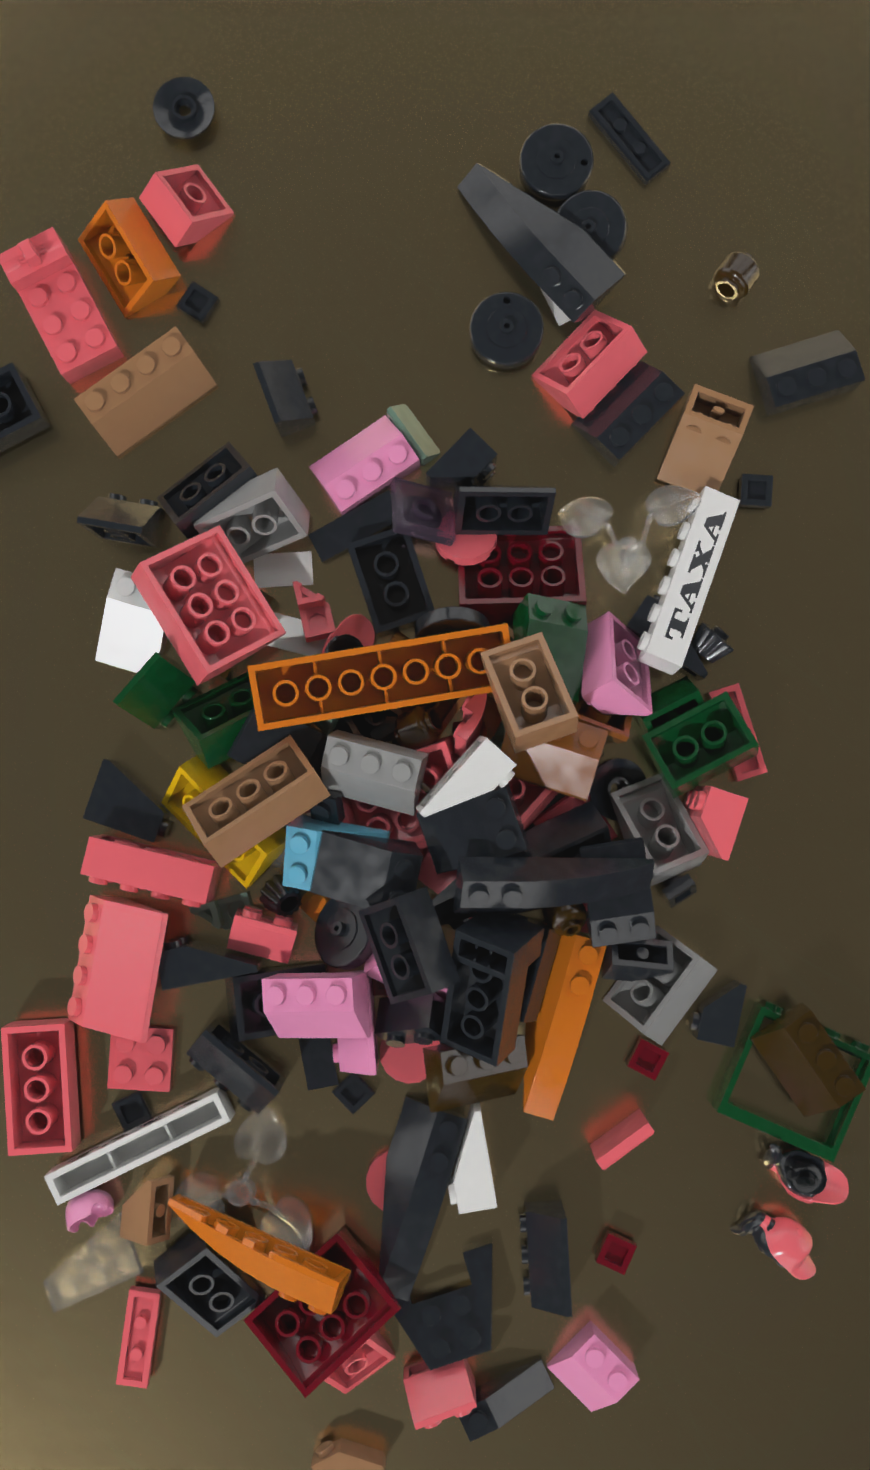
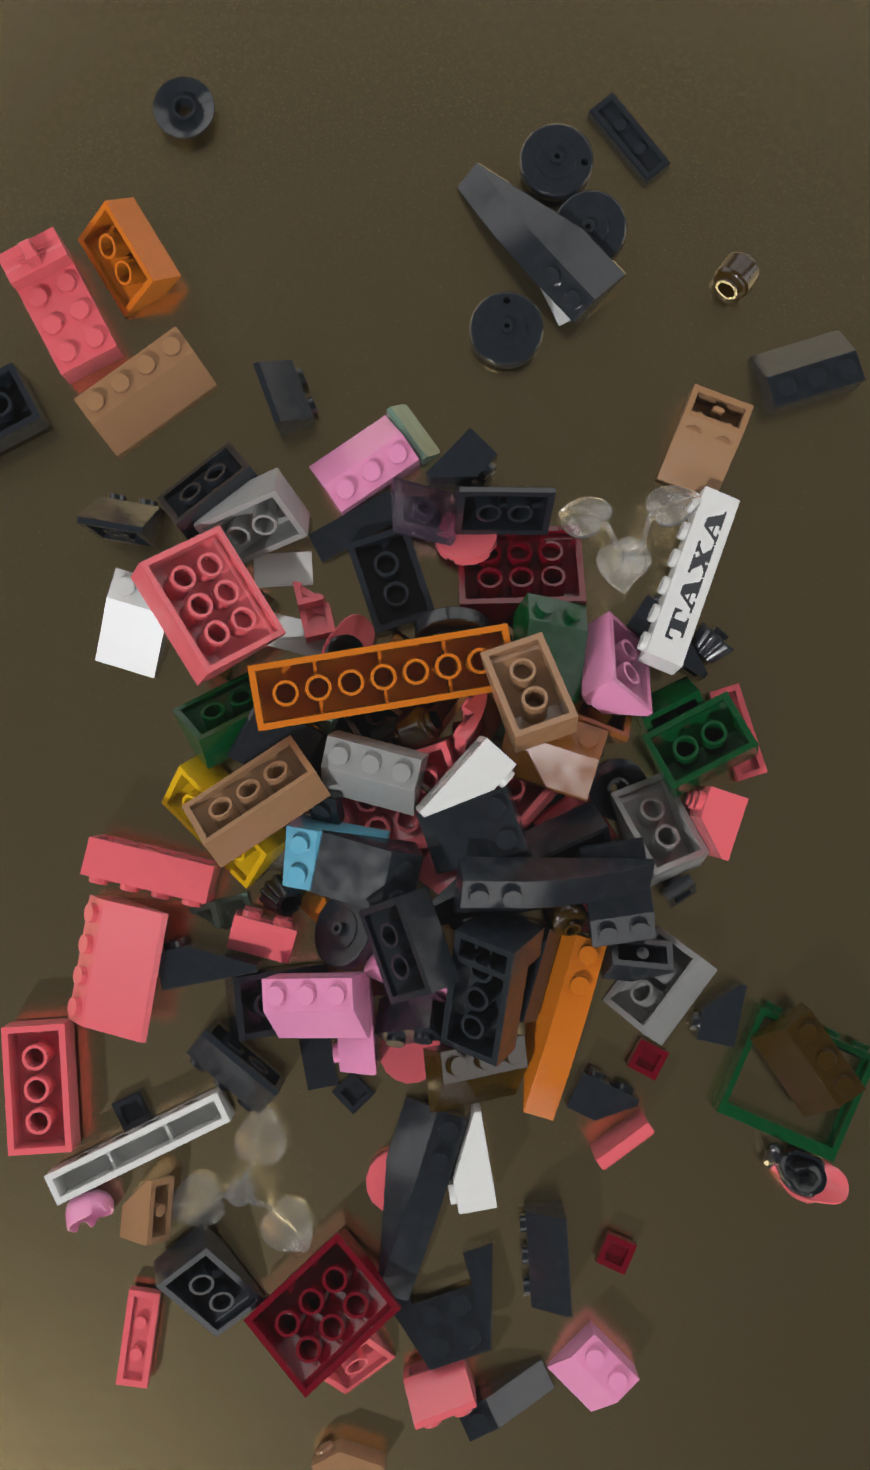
clear wing [43,1212,144,1312] -> none
black slope [83,759,171,843] -> none
coral plate [107,1026,176,1092] -> none
dark green slope [113,652,199,730] -> none
coral slope [139,164,234,247] -> none
orange wedge [168,1194,351,1315] -> none
black tile [176,281,220,326] -> none
coral slope [531,310,647,419] -> none
black slope [571,360,685,468] -> none
coral hair [730,1211,816,1280] -> none
black plate [738,474,773,509] -> none
none -> black slope [564,1066,640,1121]

